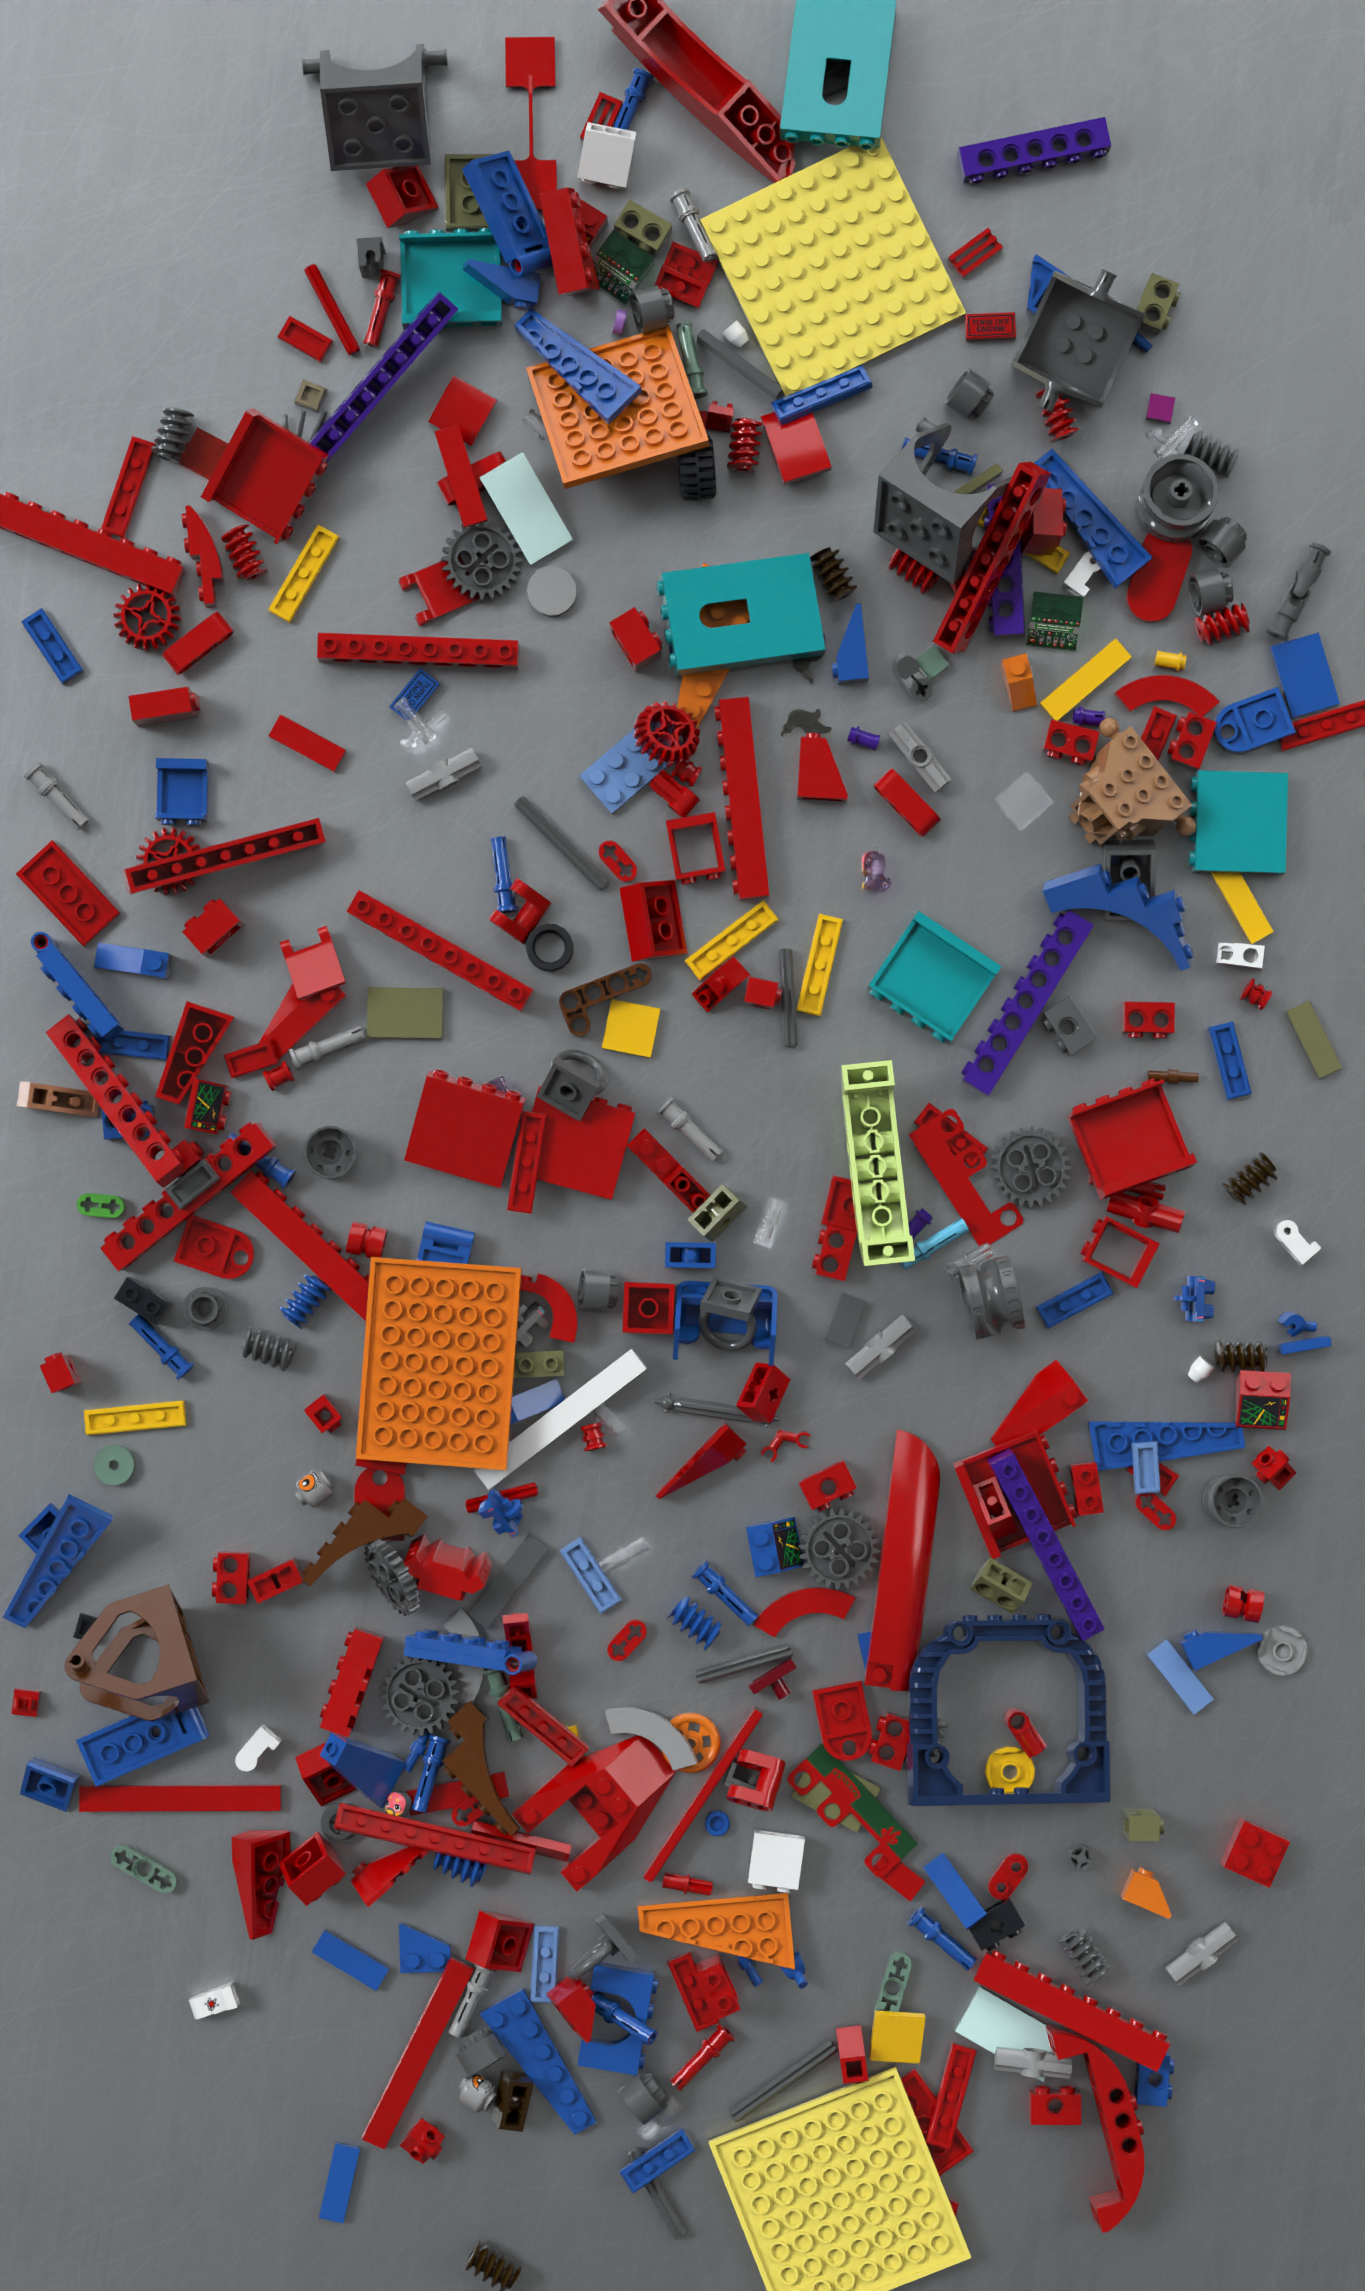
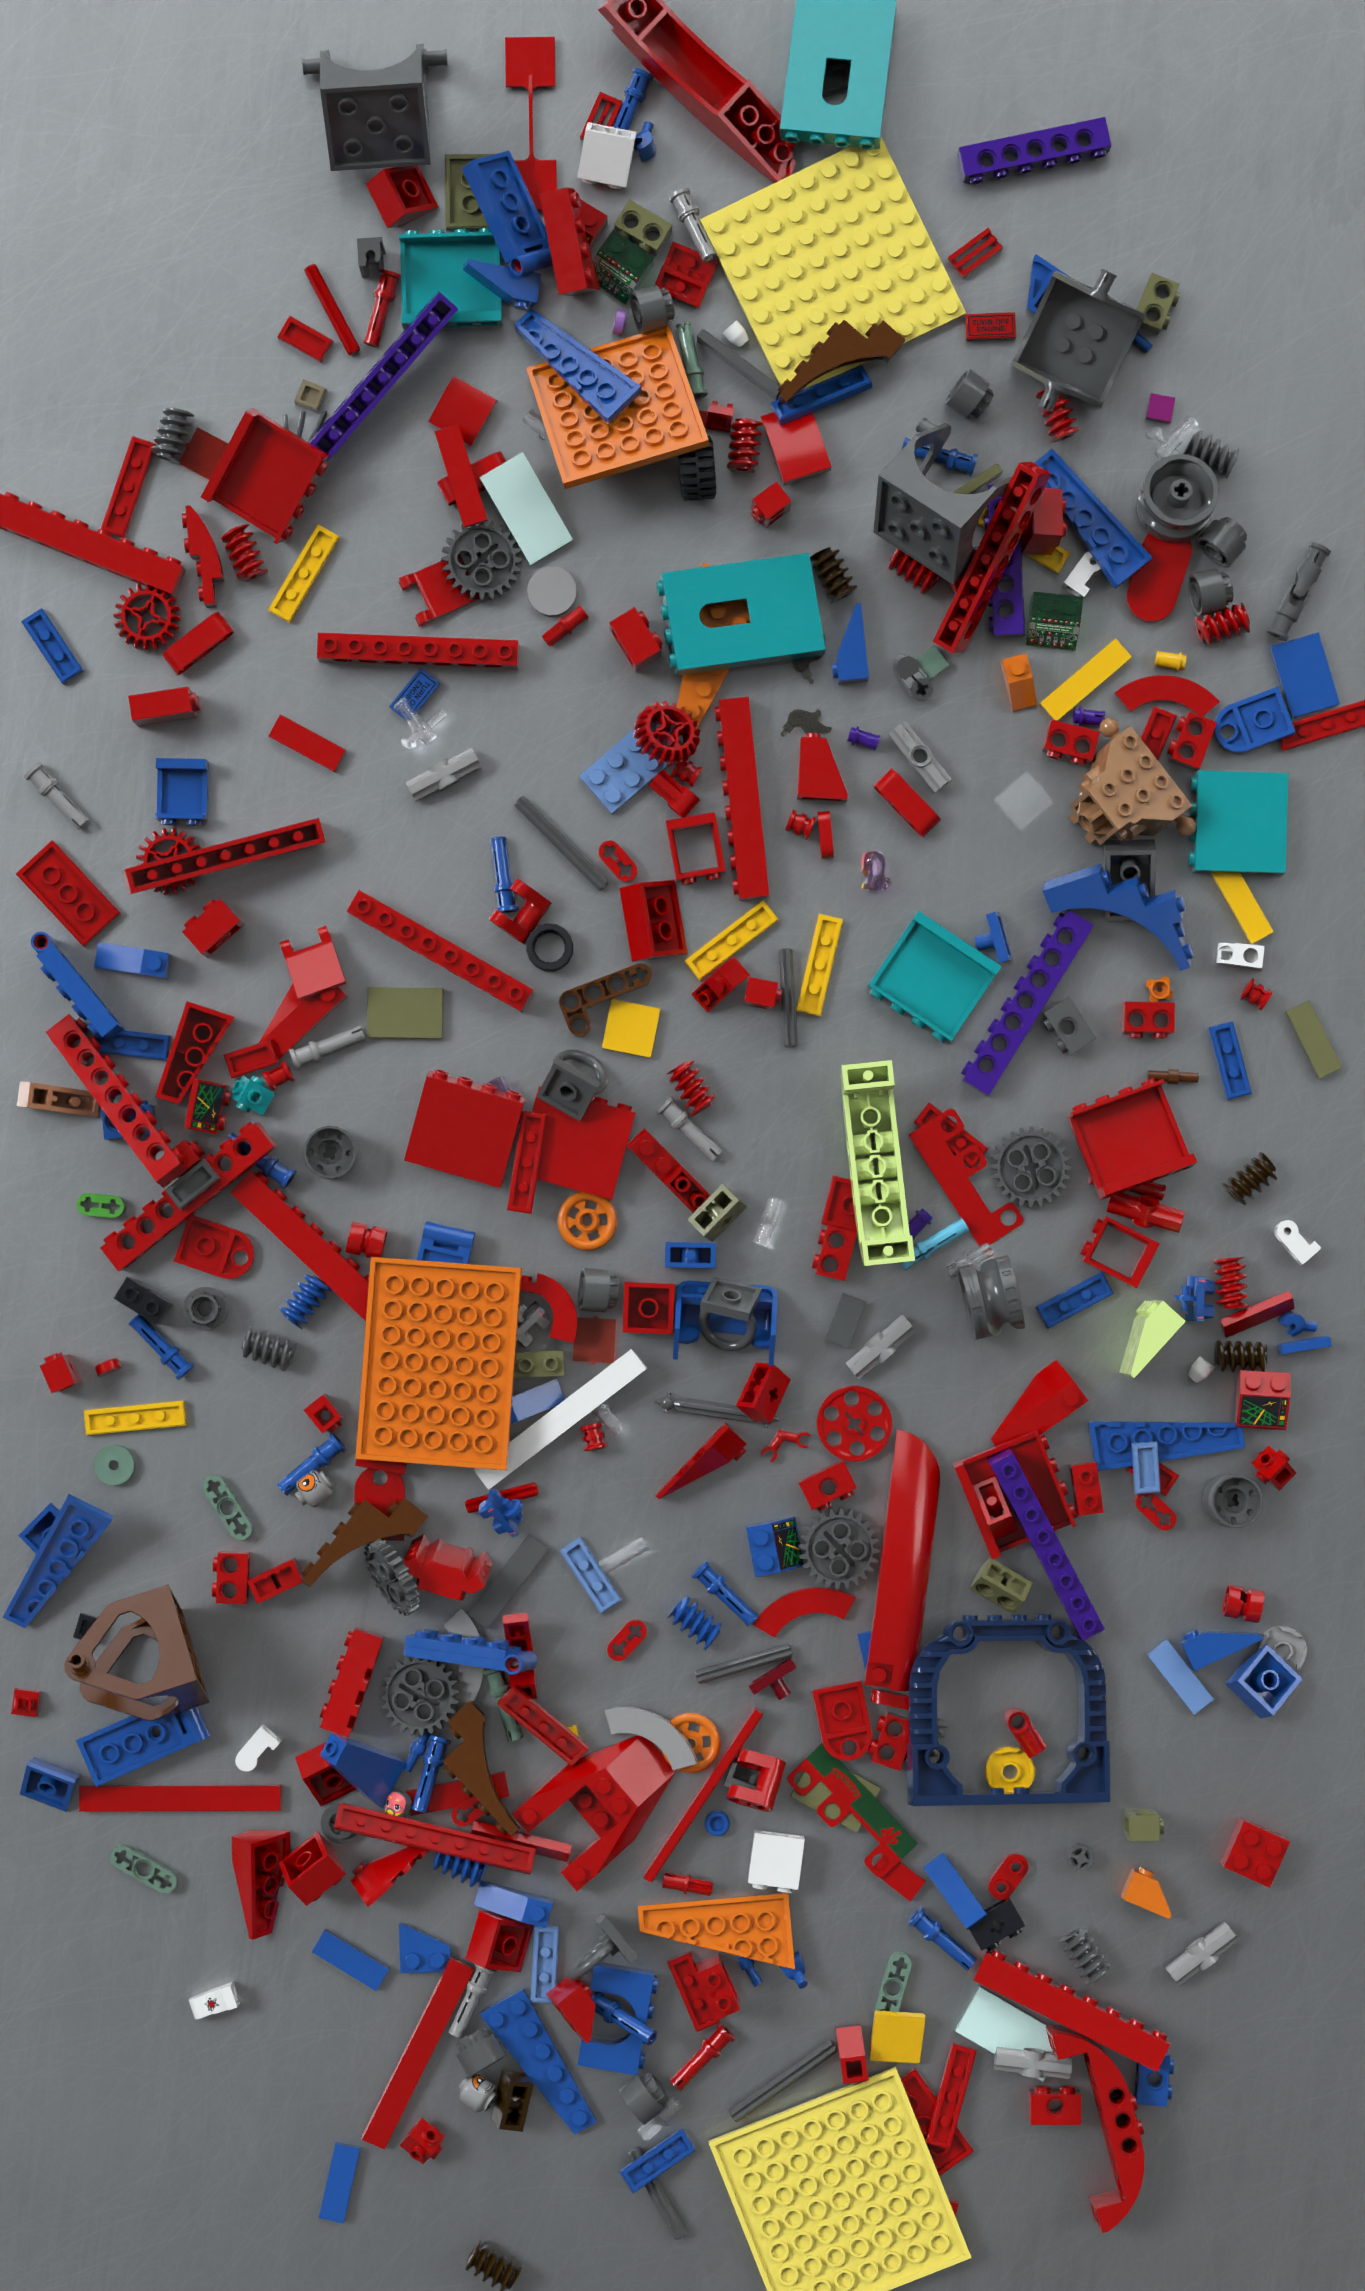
none -> red tile [95,1358,122,1377]
none -> sand green beam [202,1475,253,1540]
none -> teal brick [231,1076,275,1115]
none -> blue pin [277,1433,347,1496]
none -> slope [474,1880,553,1928]
none -> red axle [542,605,589,646]
none -> orange plate [557,1192,617,1251]
none -> clear red piece [573,1316,616,1365]
none -> blue piece [634,121,656,161]
none -> red piece [667,1060,716,1117]
none -> red brick [751,481,792,528]
none -> reddish brown arch [777,320,905,406]
none -> red bush [785,810,816,840]
none -> red beam [817,811,834,859]
none -> red wedge [817,1386,892,1461]
none -> red beam [870,1688,909,1710]
none -> blue tile [975,912,1013,963]
none -> yellowish green slope [1120,1300,1186,1378]
none -> orange plate [1146,976,1173,1002]
none -> red piece [1214,1257,1249,1309]
none -> red tile [1220,1291,1295,1338]
none -> blue slope [1225,1644,1302,1719]

